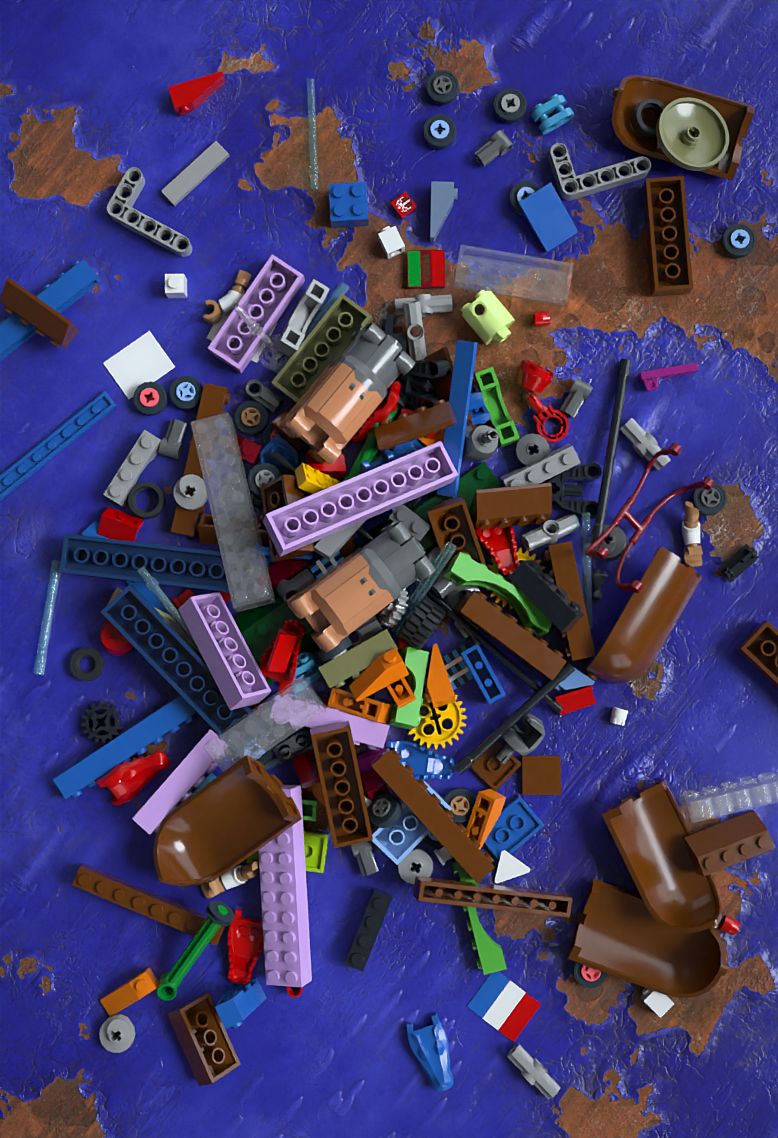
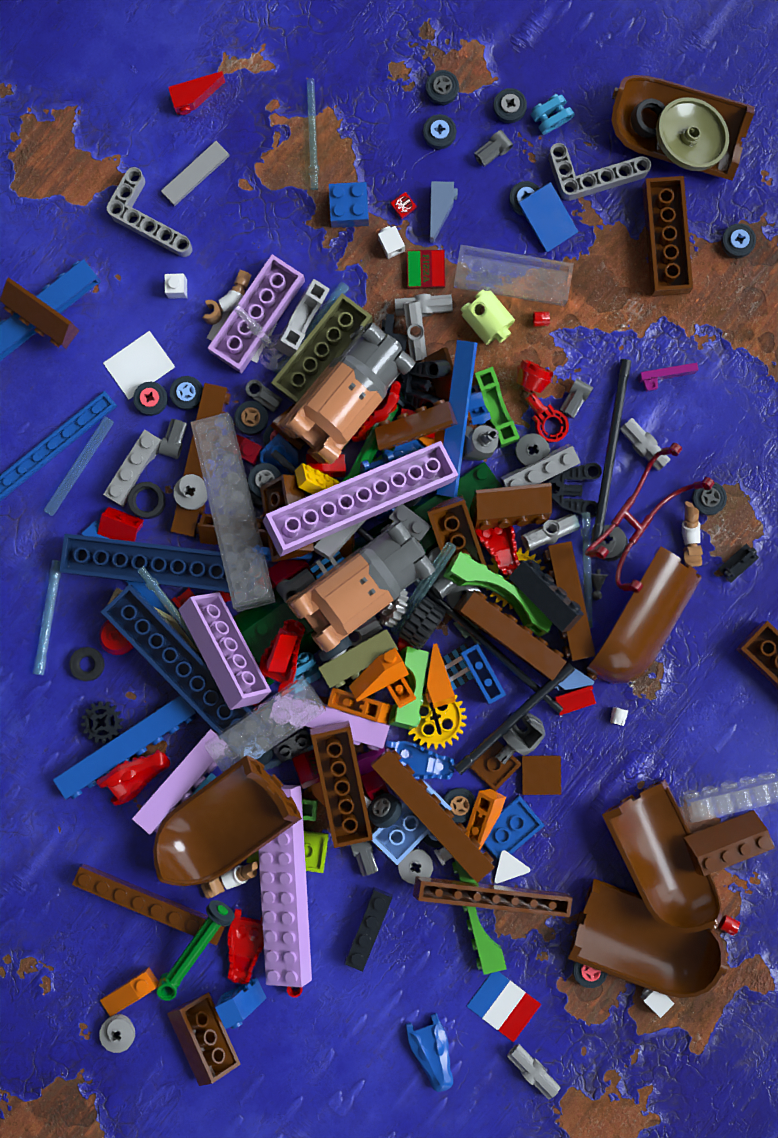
none -> clear light blue axle [44,417,114,516]

